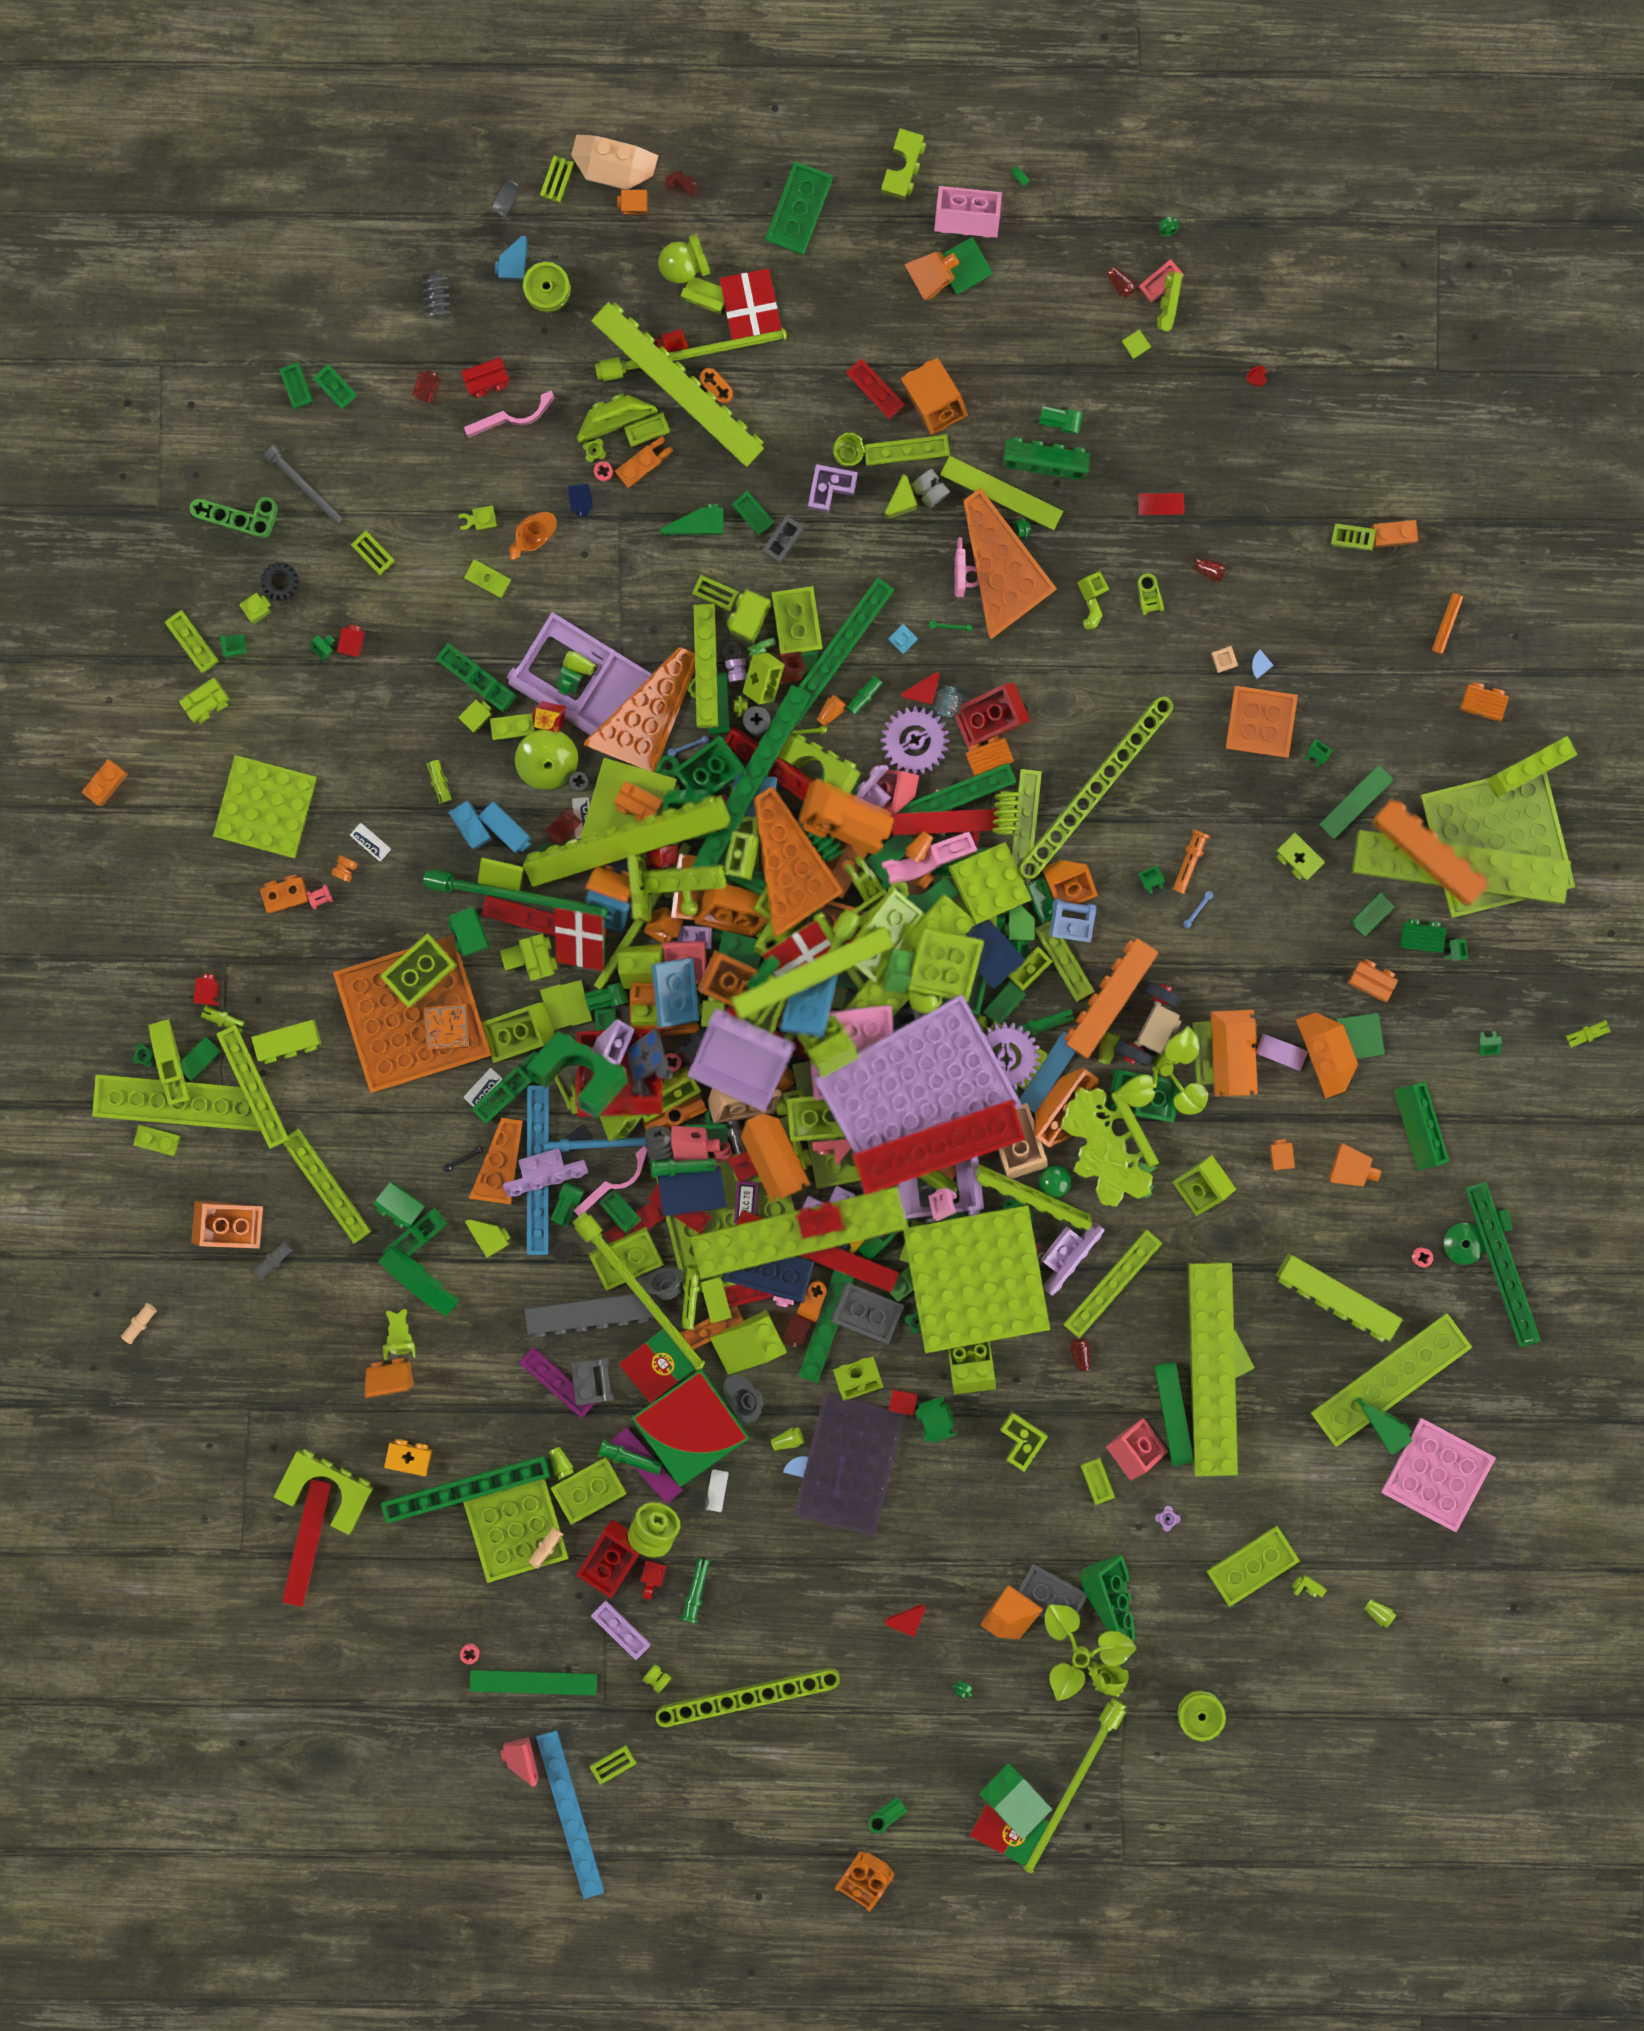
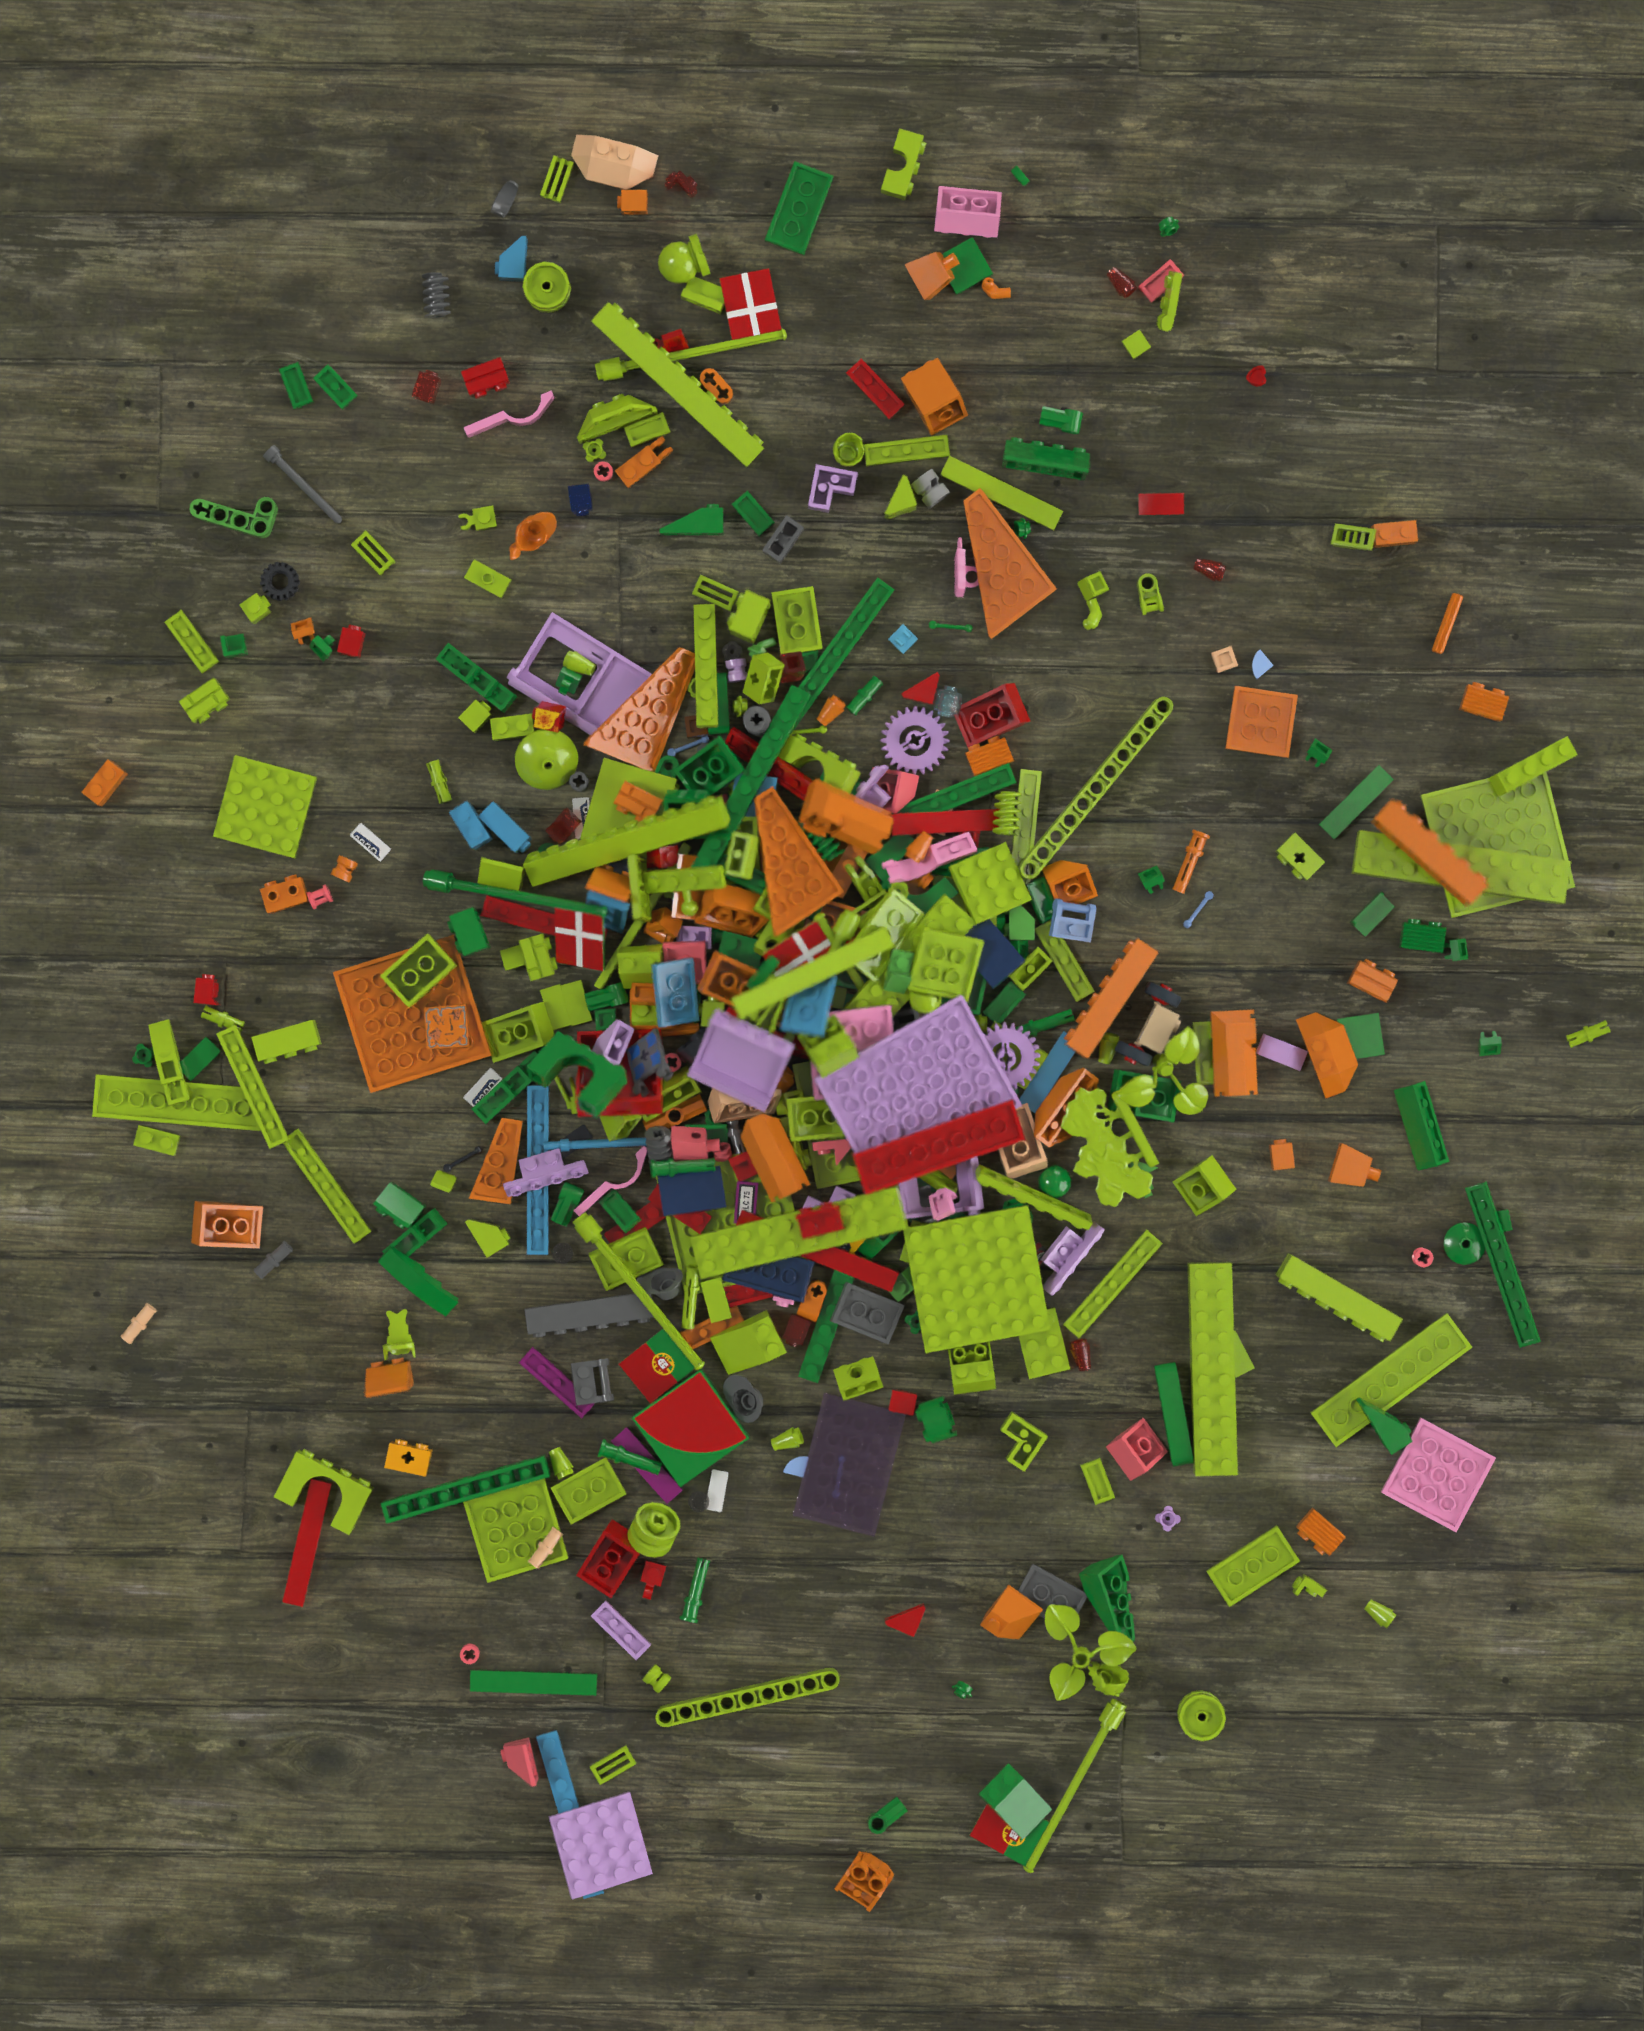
none -> orange tile [291,617,315,645]
none -> lime slope [430,1170,457,1193]
none -> lavender plate [549,1792,653,1899]
none -> reddish brown plate [684,715,709,739]
none -> orange arm [982,277,1011,299]
none -> lime plate [1019,1307,1070,1379]
none -> orange brick [1296,1507,1346,1556]

